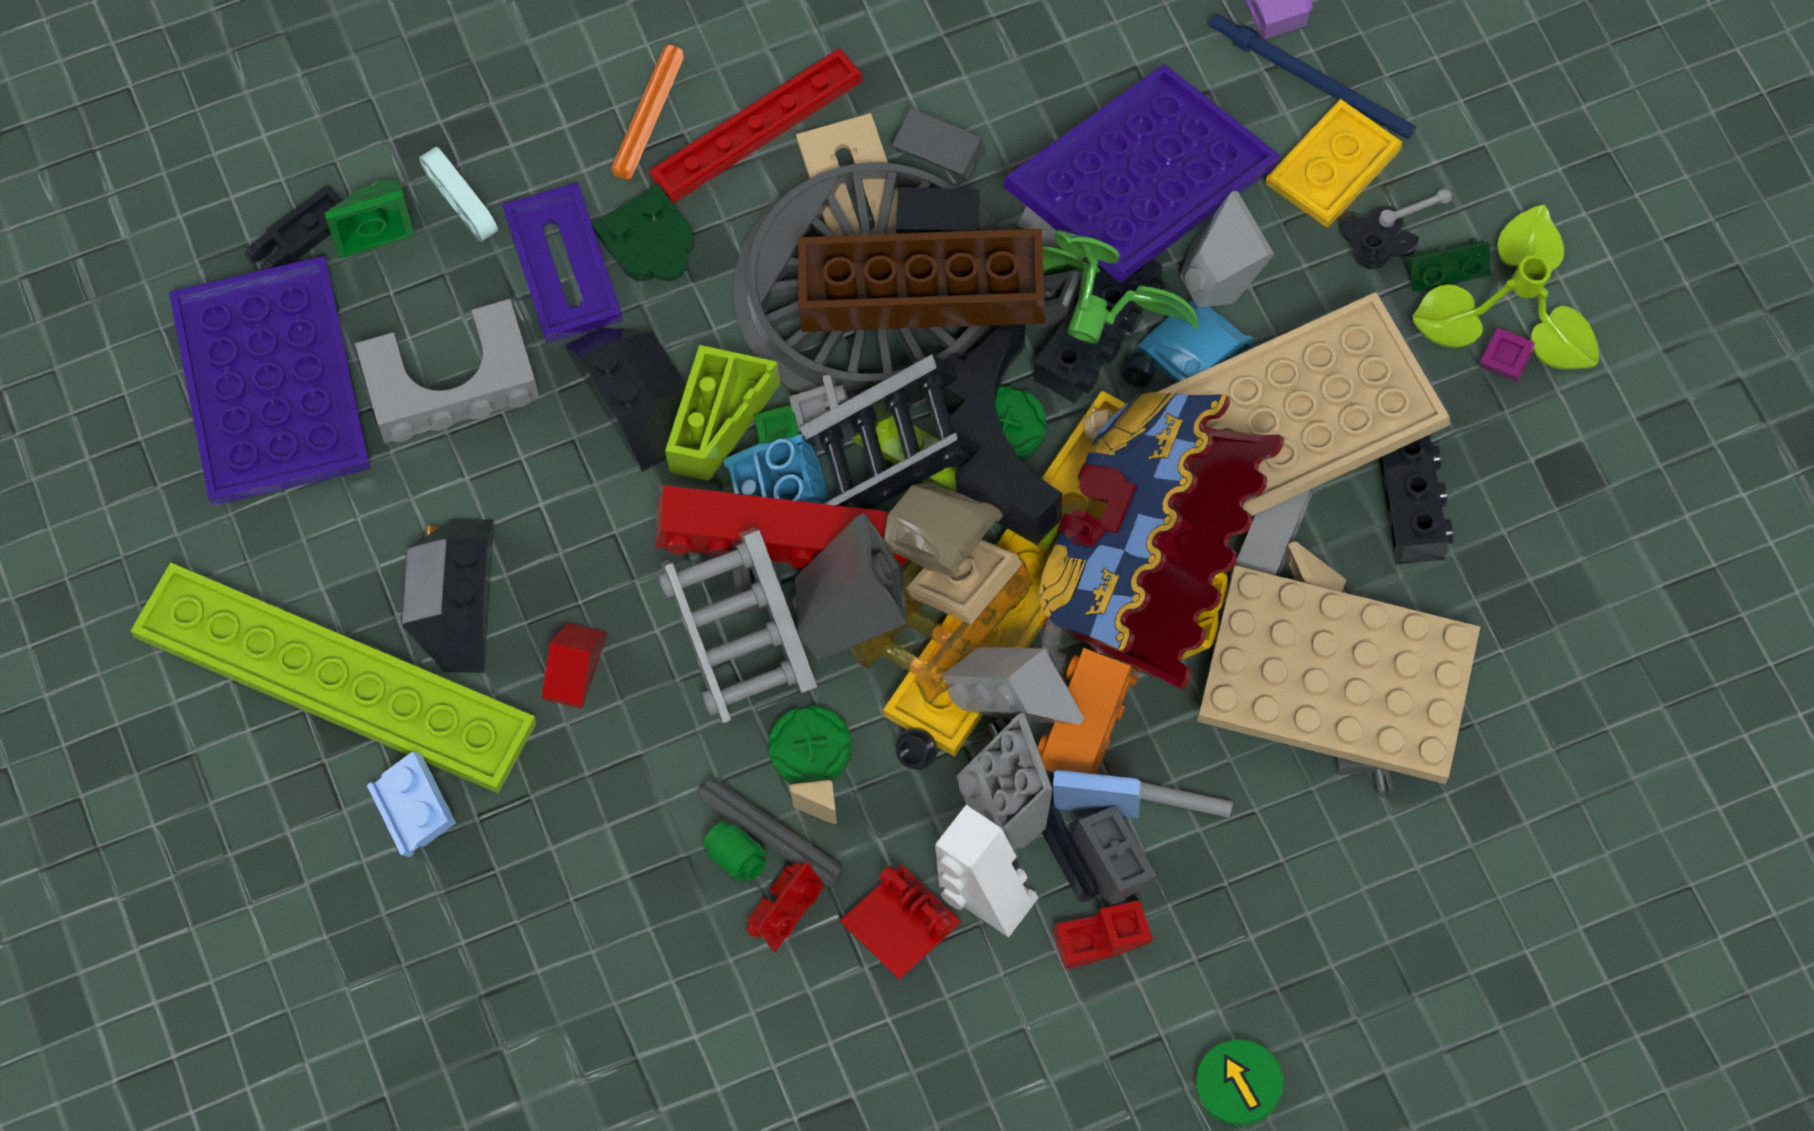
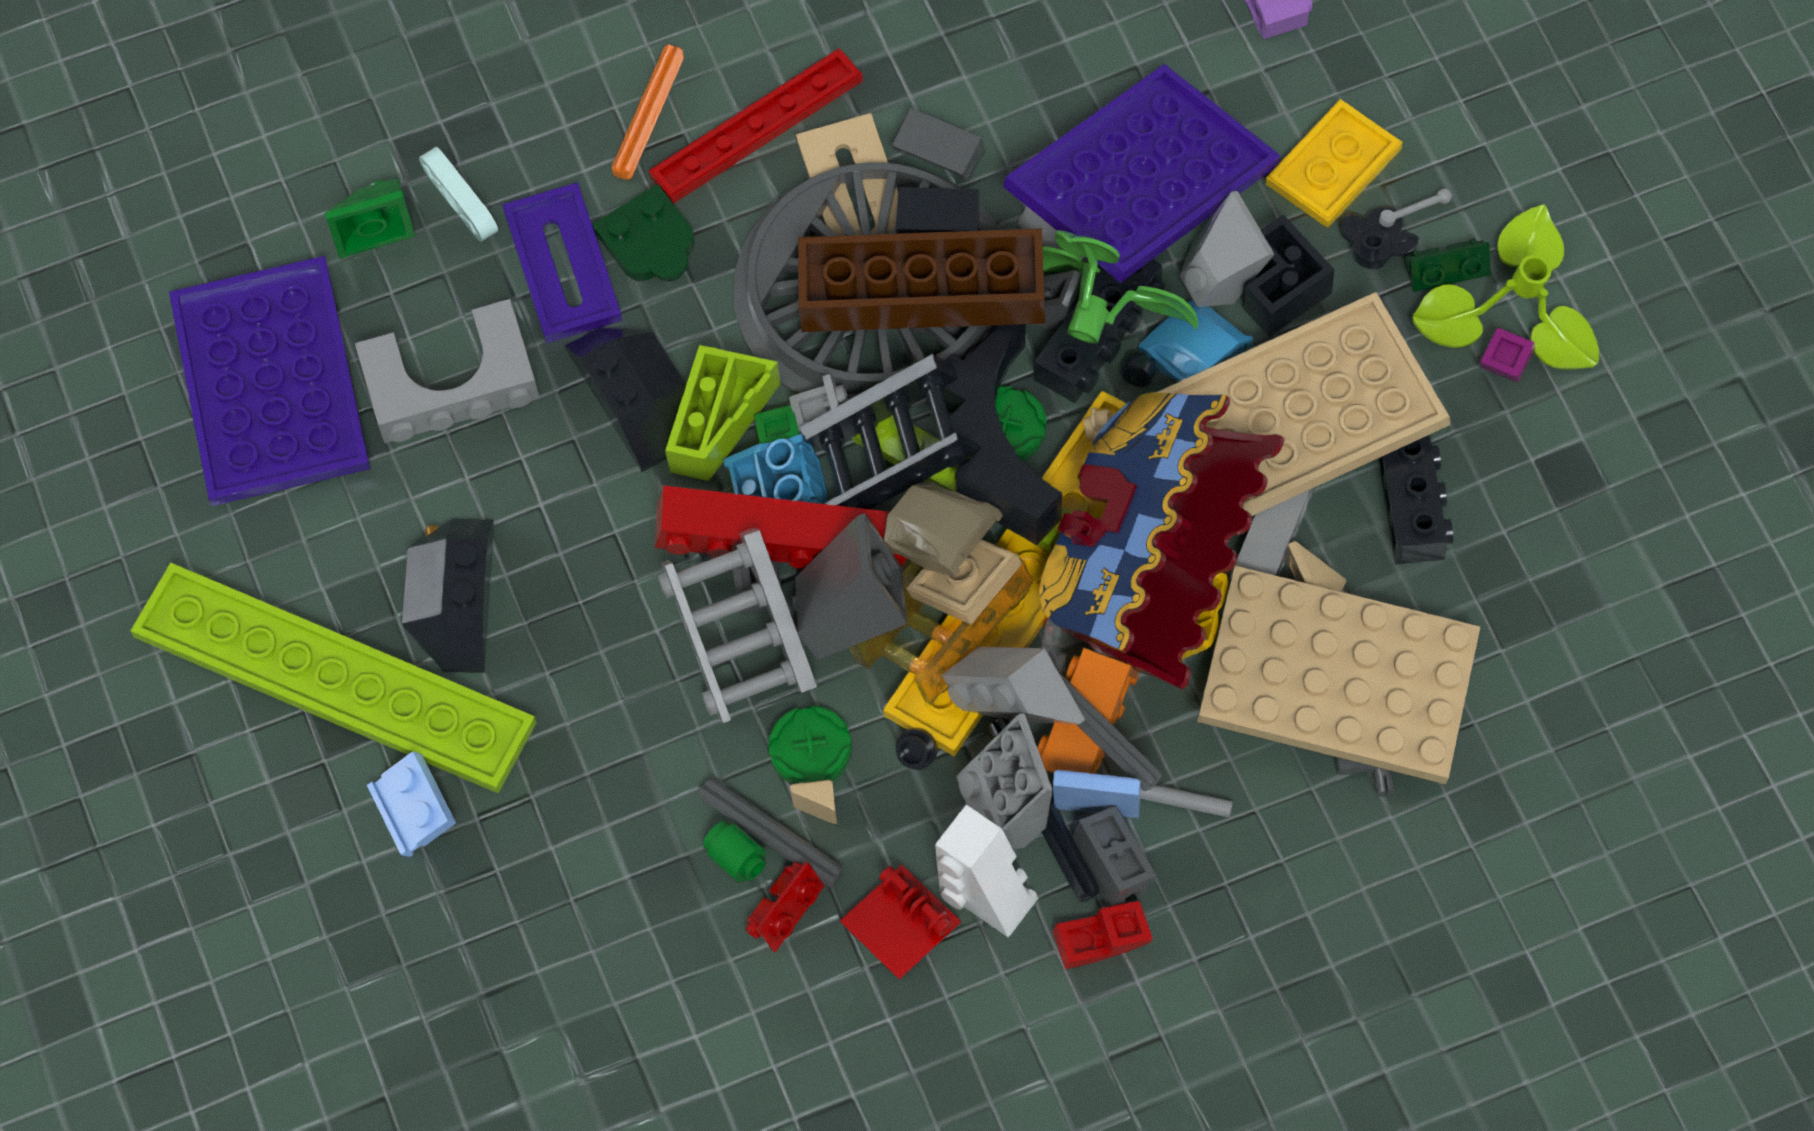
black hinge [245,185,343,271] -> none
red slope [542,622,608,709] -> none
green tile [1196,1039,1283,1128] -> none
dark blue bar [1209,13,1417,140] -> none
none -> dark grey axle [1058,672,1162,791]
none -> black brick [1244,215,1335,337]

